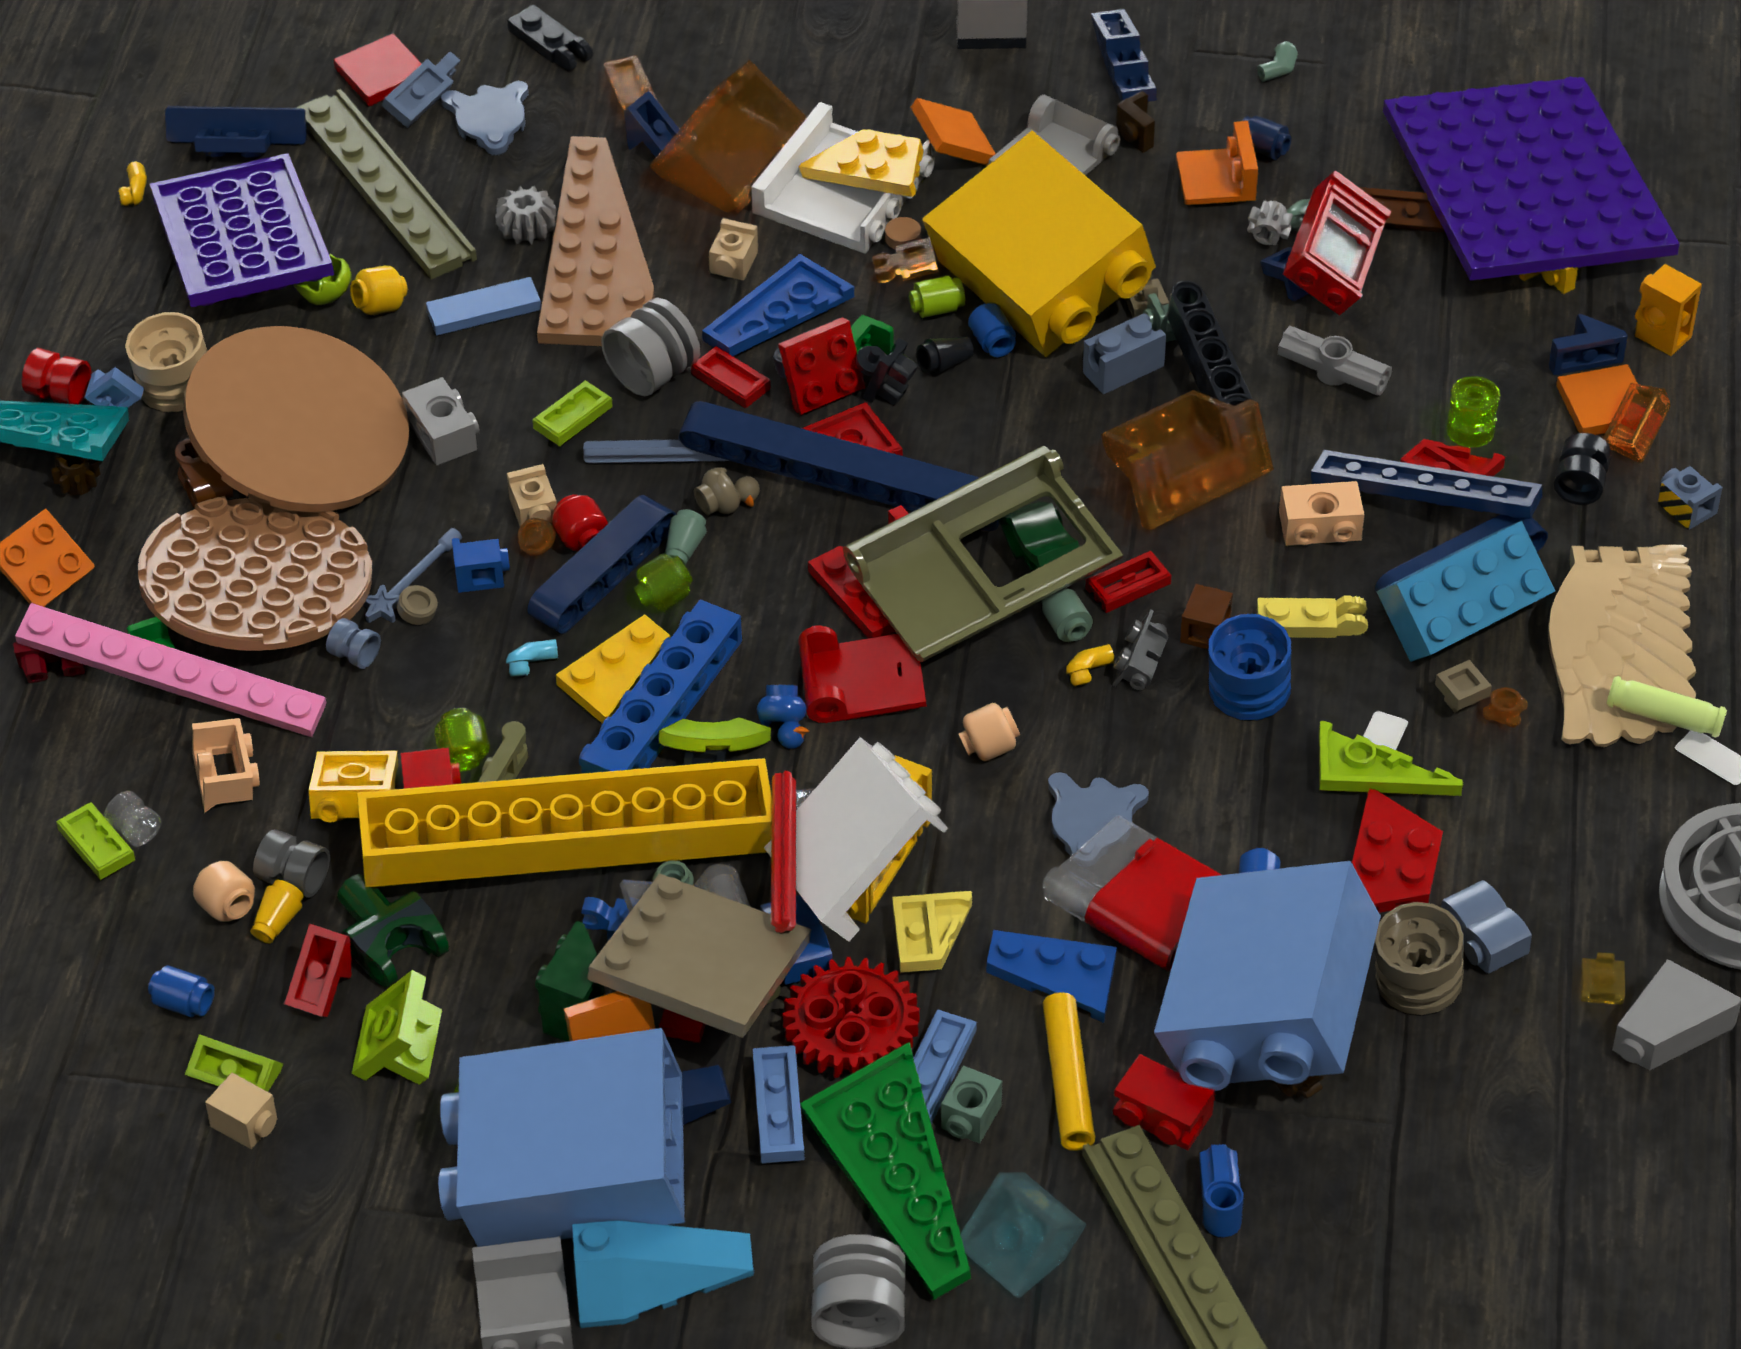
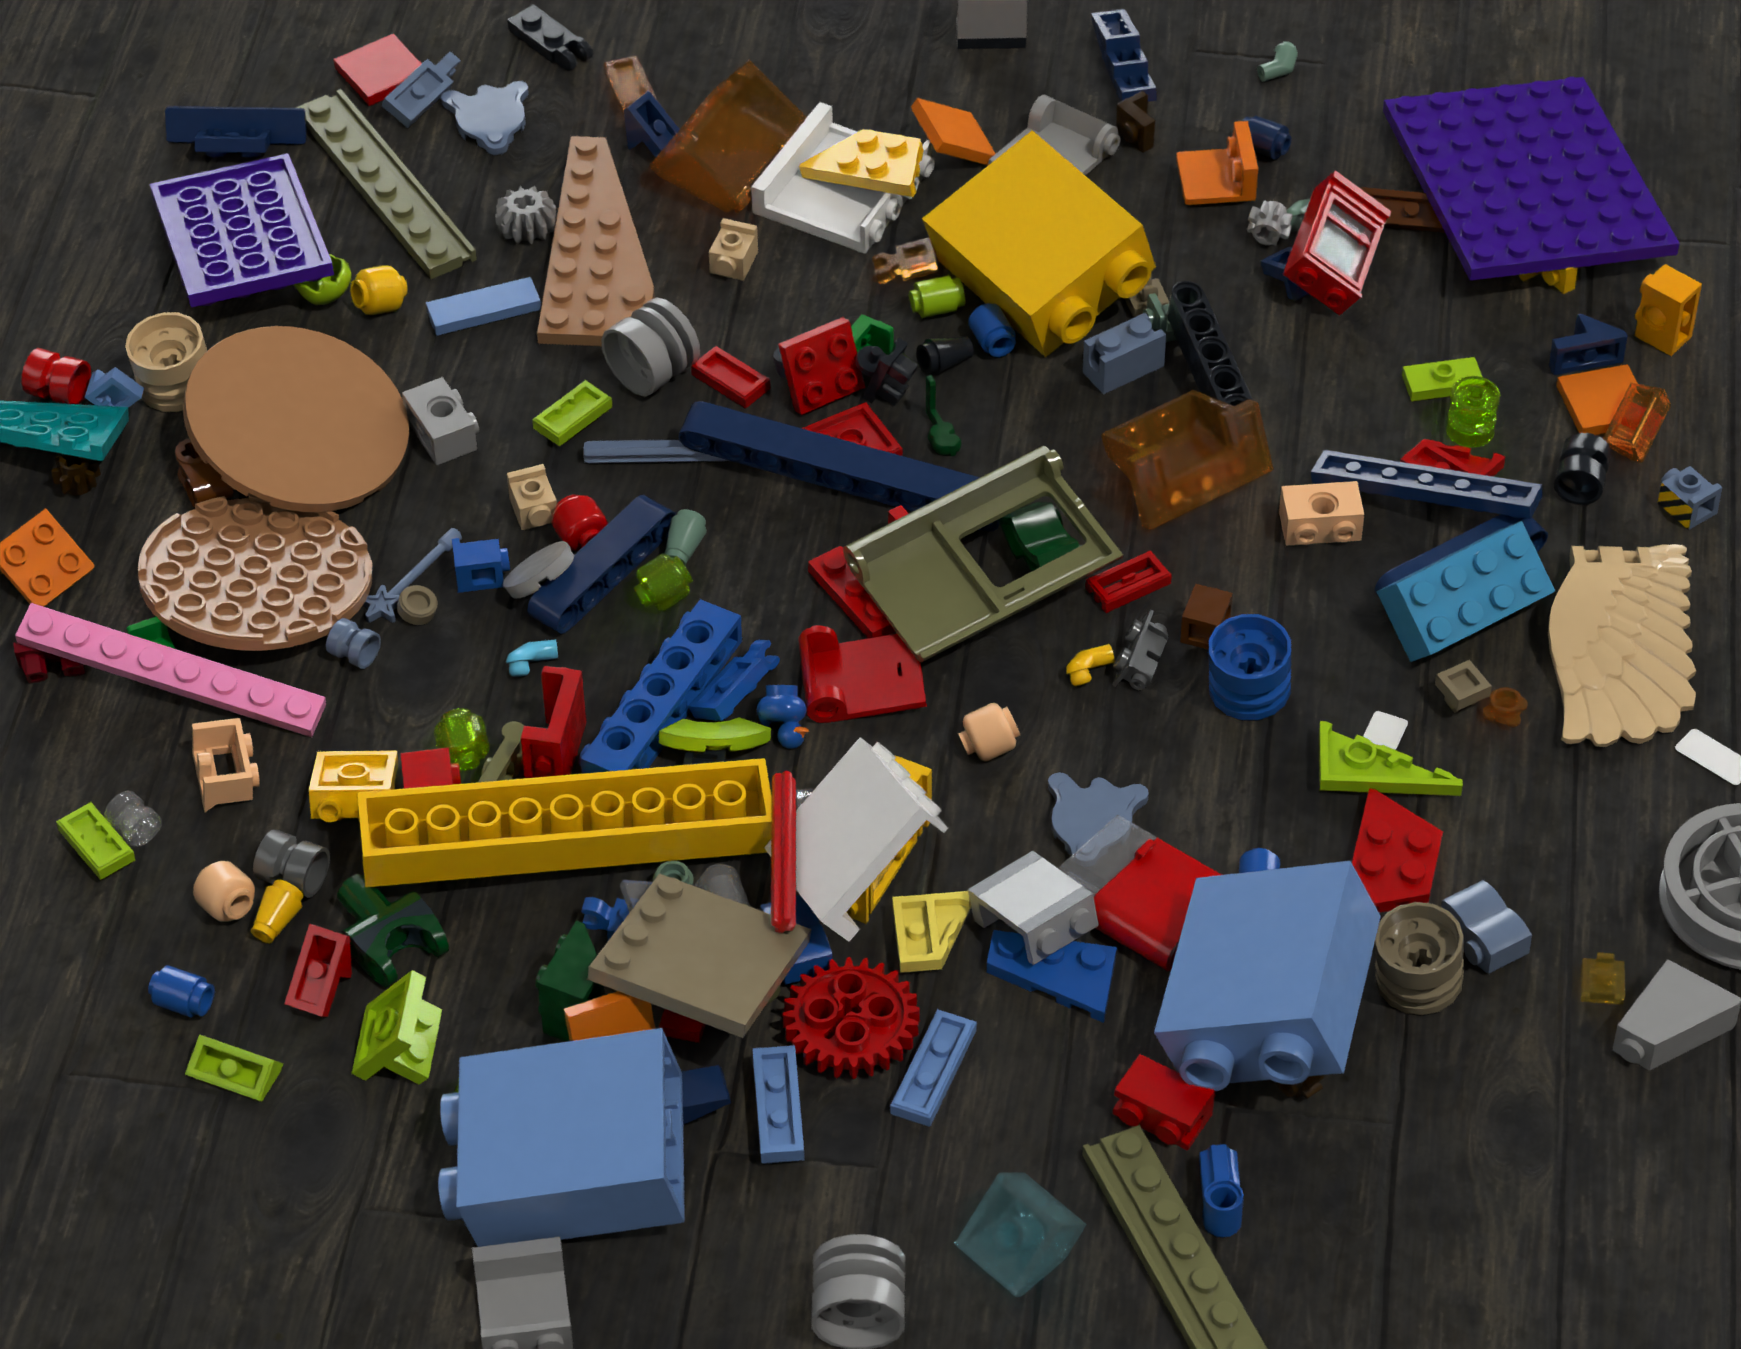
yellow arm [118,162,147,206] -> none
tan brick [205,1073,277,1149] -> none
clear orange plate [518,518,556,556] -> none
yellow wing [556,614,670,723] -> none
dark azure wedge [572,1220,754,1328] -> none
dark tan animal [694,467,760,515] -> none
blue wing [702,254,854,356] -> none
green wing [800,1042,971,1300] -> none
medium nougat tile [885,217,921,251] -> none
sand green brick [941,1065,1002,1144] -> none
sand green brick [1042,587,1093,642] -> none
yellow piece [1043,992,1095,1151] -> none
light yellow hinge [1257,596,1368,638] -> none
light grey piece [1278,325,1392,396] -> none
yellowish green axle [1606,676,1727,738] -> none
none -> light grey tile [503,541,574,599]
none -> red panel [520,666,586,778]
none -> blue plate [688,640,780,721]
none -> dark green piece [926,375,962,457]
none -> panel [968,851,1099,965]
none -> lime plate [1402,357,1485,401]

